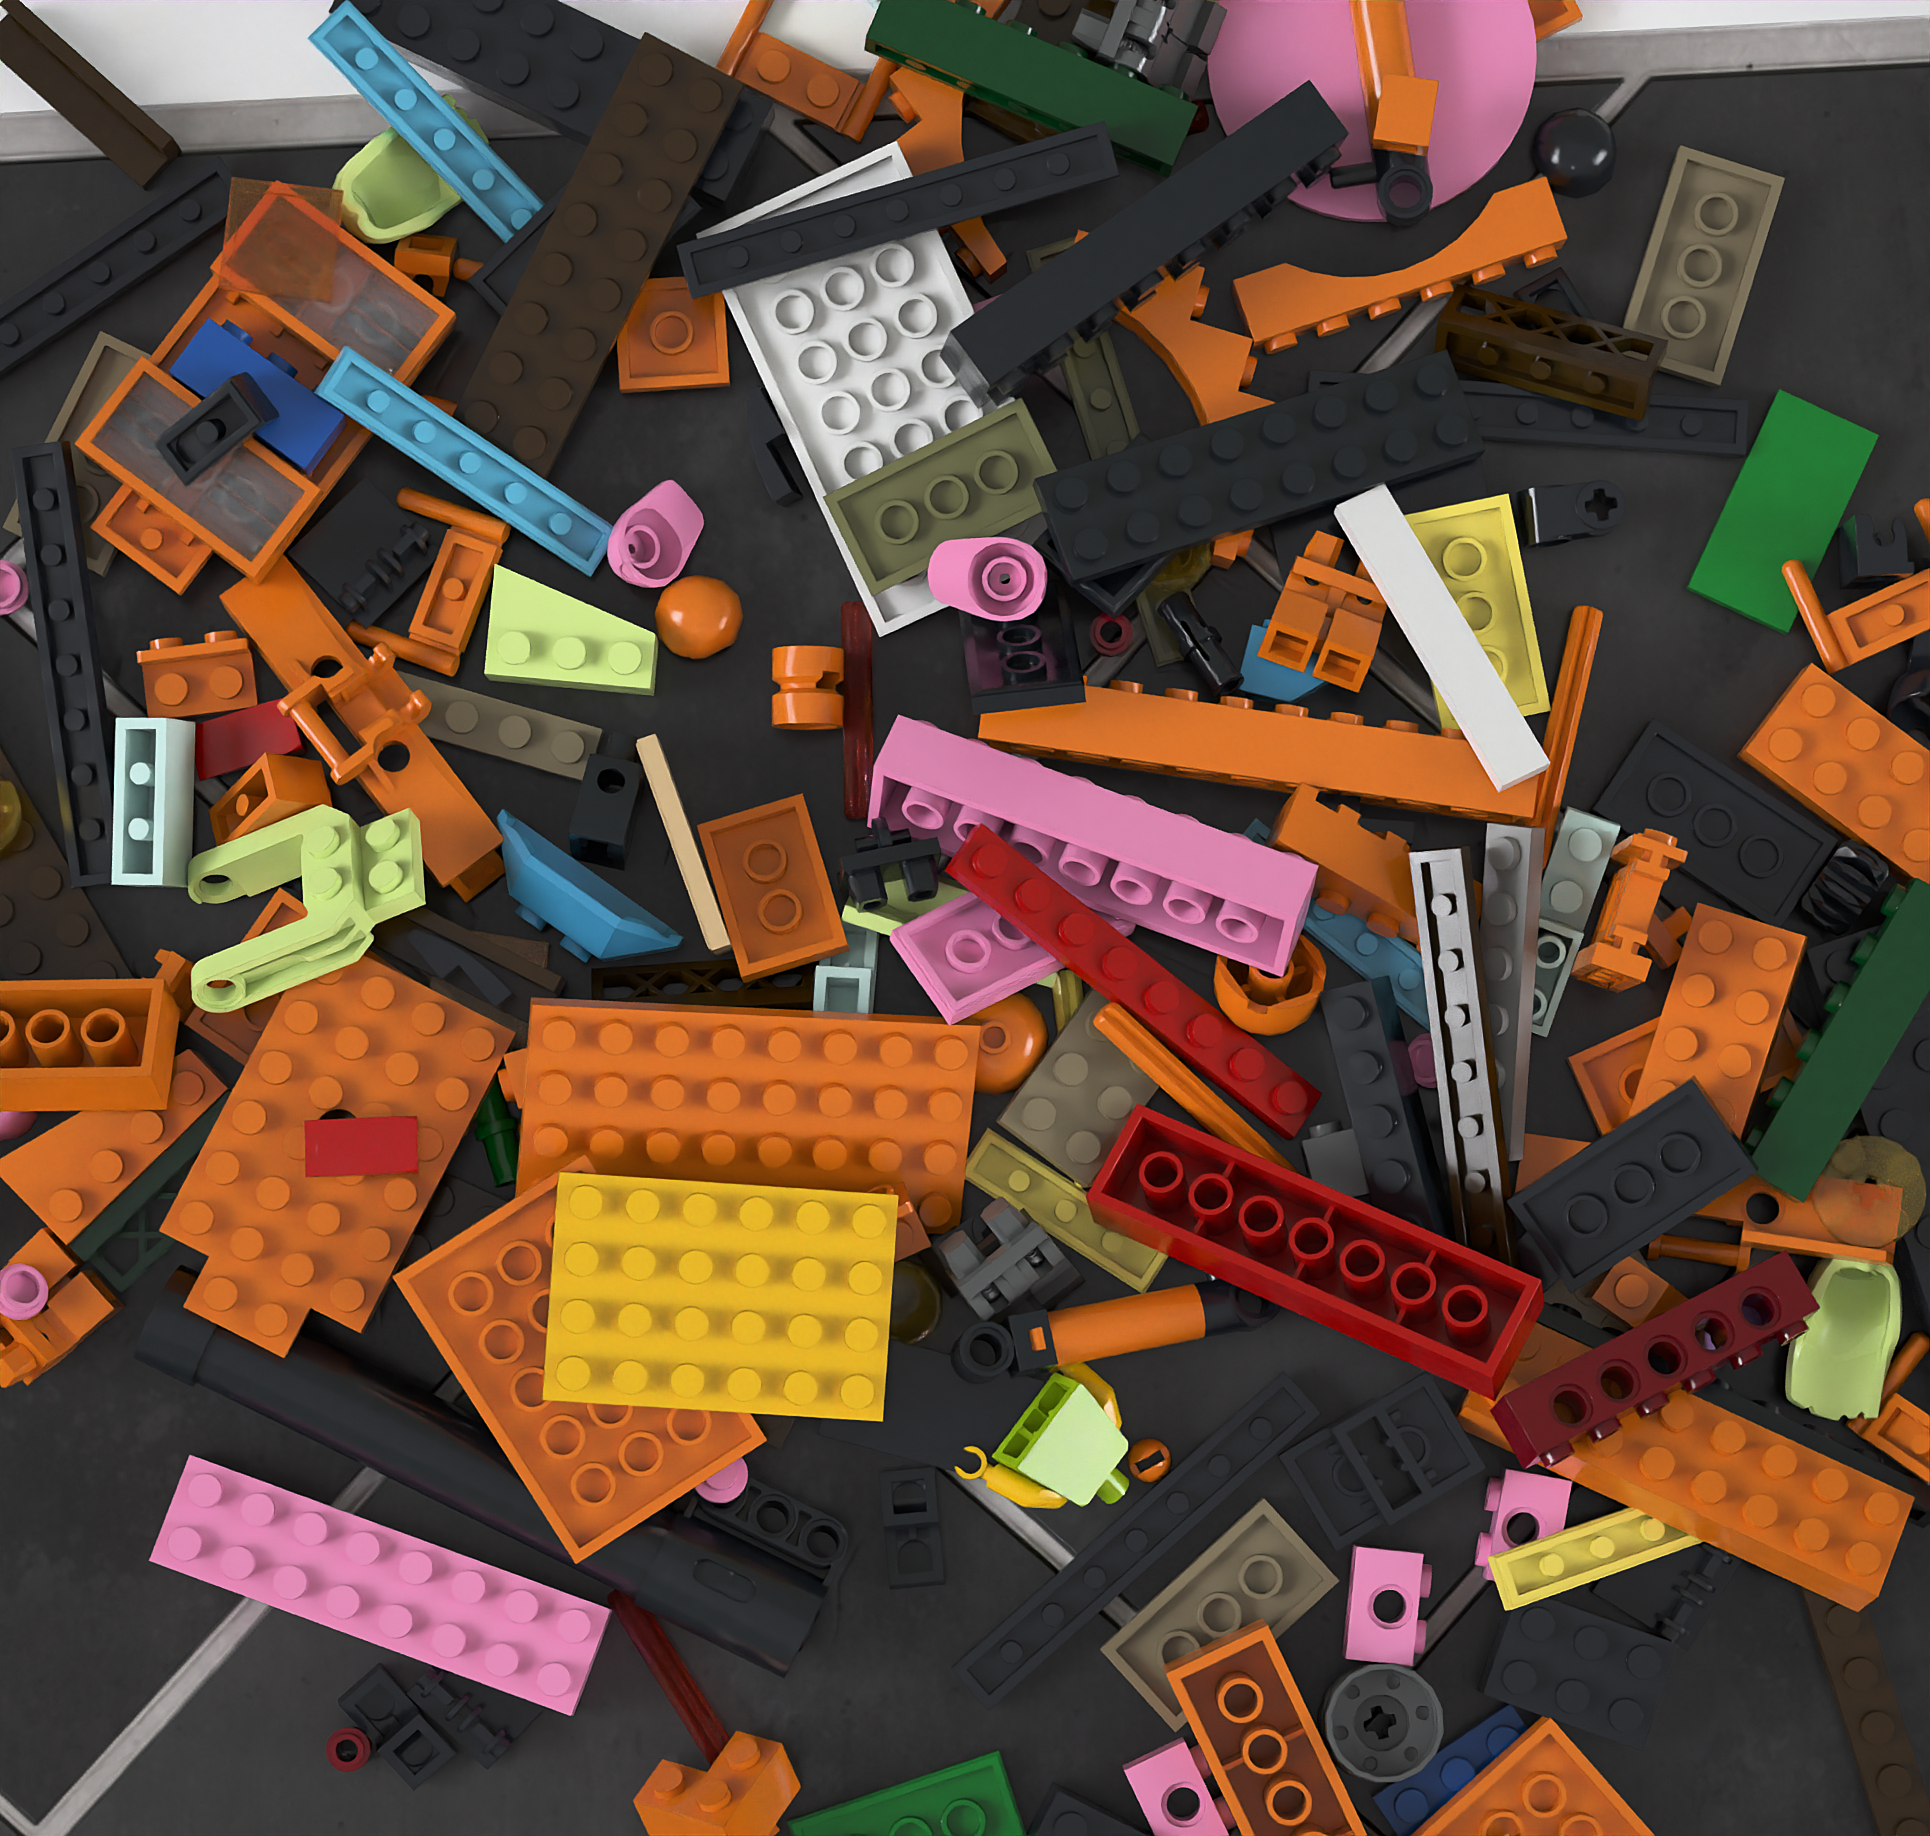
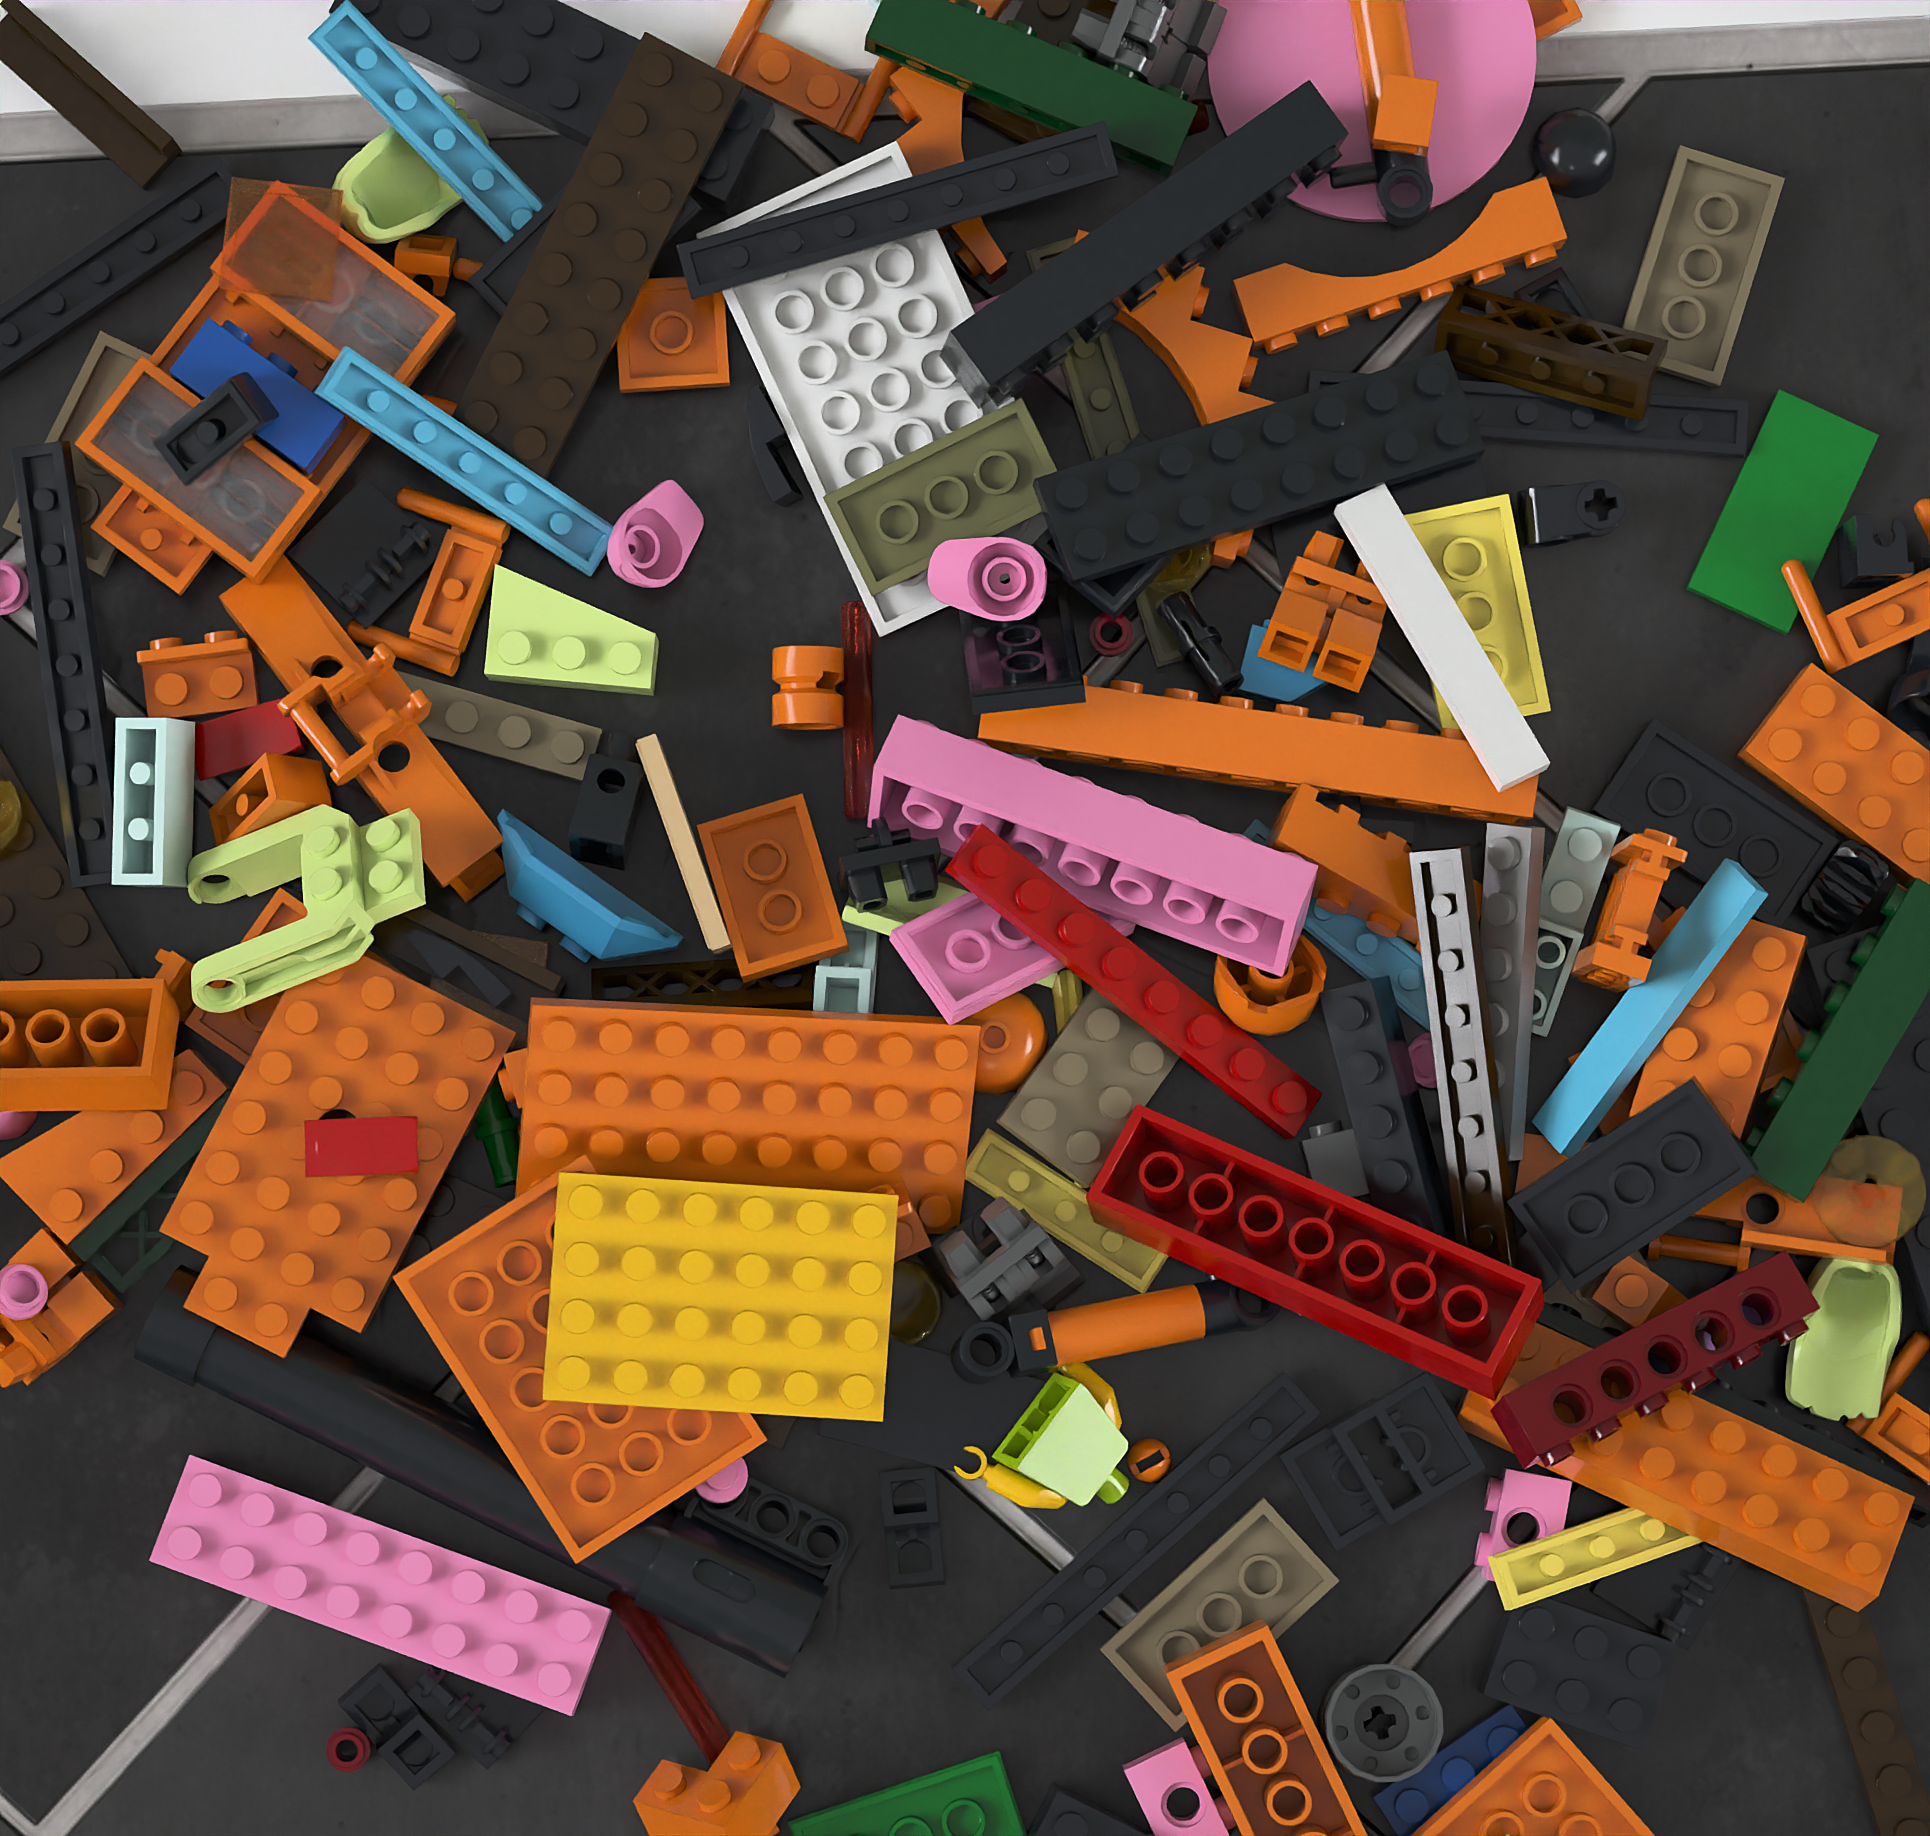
orange hair [654,575,744,659] -> none
orange axle [1093,1002,1304,1176] -> none
bright pink brick [1342,1544,1432,1666] -> none
orange axle [1525,605,1603,872] -> none
none -> medium azure tile [1531,858,1769,1158]

